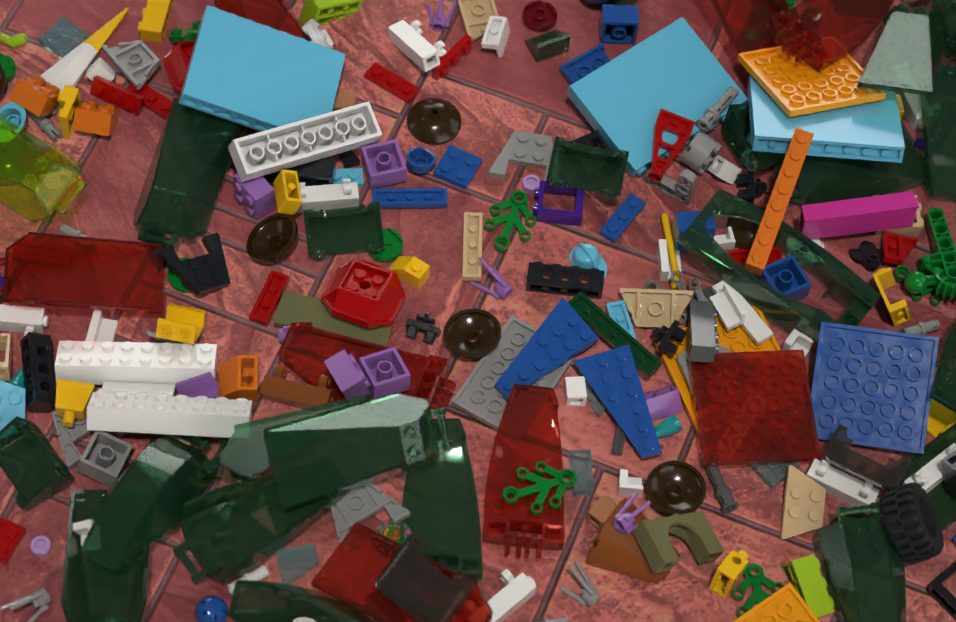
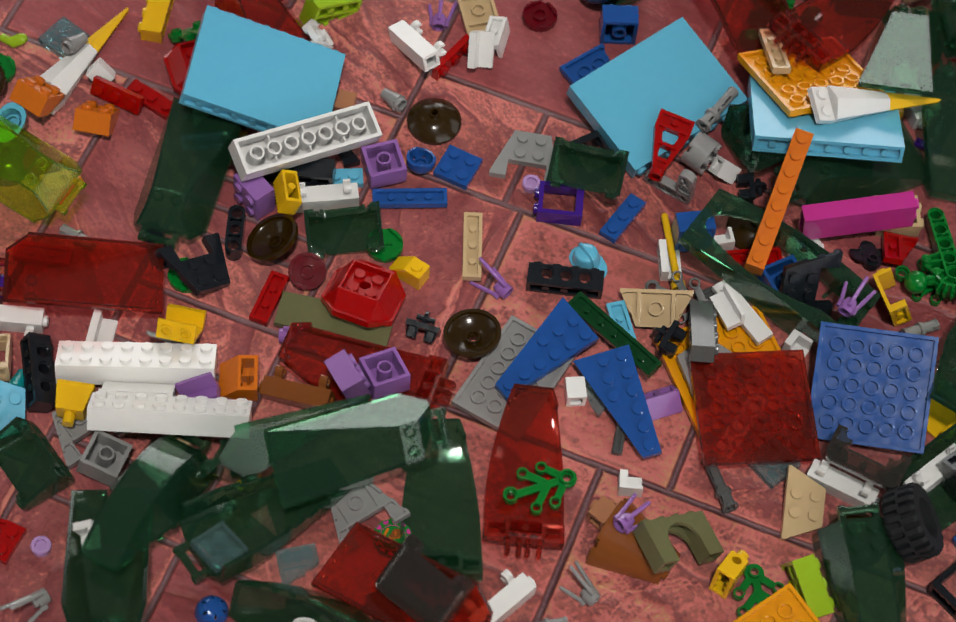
light grey pin [30,113,63,142] -> none
yellow plate [57,85,82,139] -> none
light grey wing [102,40,160,90] -> none
white pin [227,565,269,596] -> none
red plate [364,62,420,104] -> none
green plant [484,191,536,252] -> none
slope [525,29,571,63] -> none
clear light blue panel [569,449,594,496] -> none
dark brown dish [646,461,706,516] -> none
teal cone [655,415,682,439] -> none
none -> light grey cone [61,32,88,55]
none -> clear light blue plate [190,521,249,574]
none -> black beam [225,205,246,261]
none -> dark red tile [288,252,326,290]
none -> light grey cone [380,88,407,112]
none -> white panel [467,30,495,69]
none -> tan plate [758,29,791,75]
none -> black wing [777,249,843,319]
none -> white plate [807,85,941,124]
none -> medium lavender plant [836,276,876,317]

